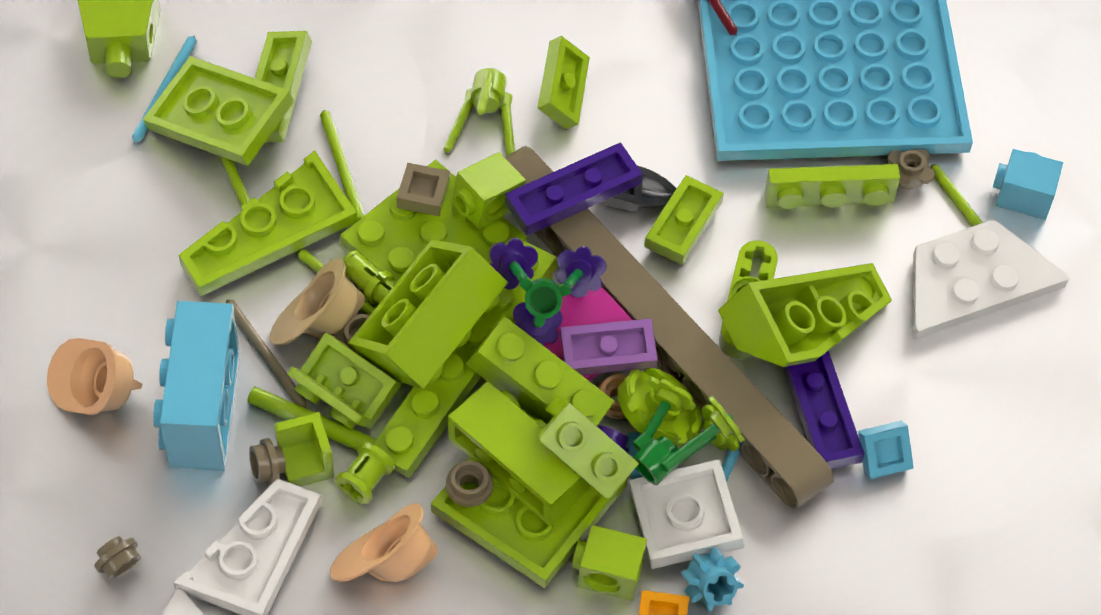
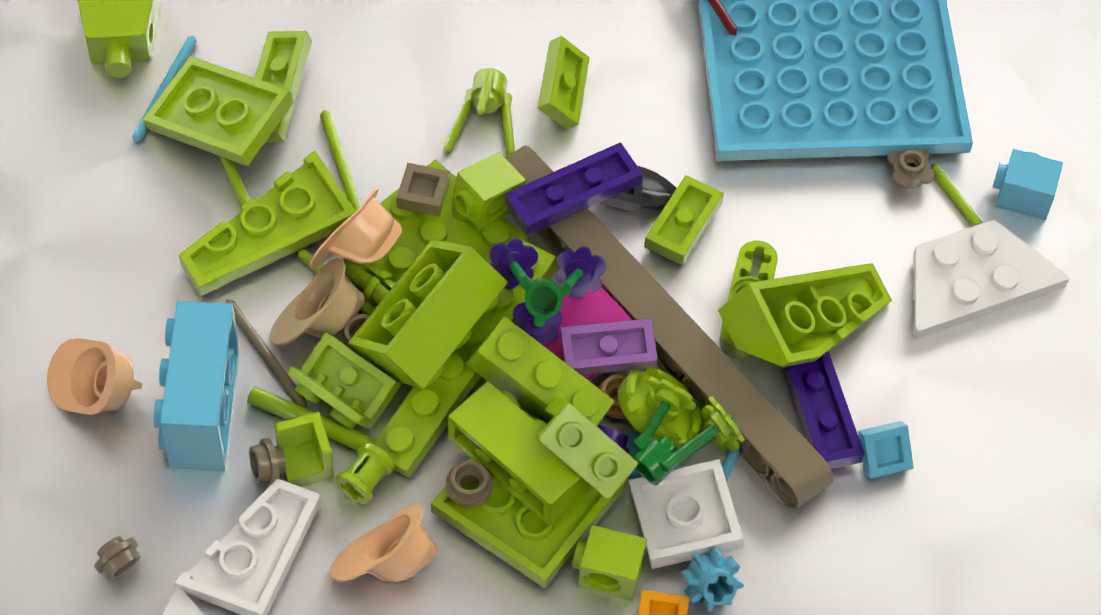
lime plate [764,164,900,209] -> none
none -> light nougat piece [309,188,402,269]

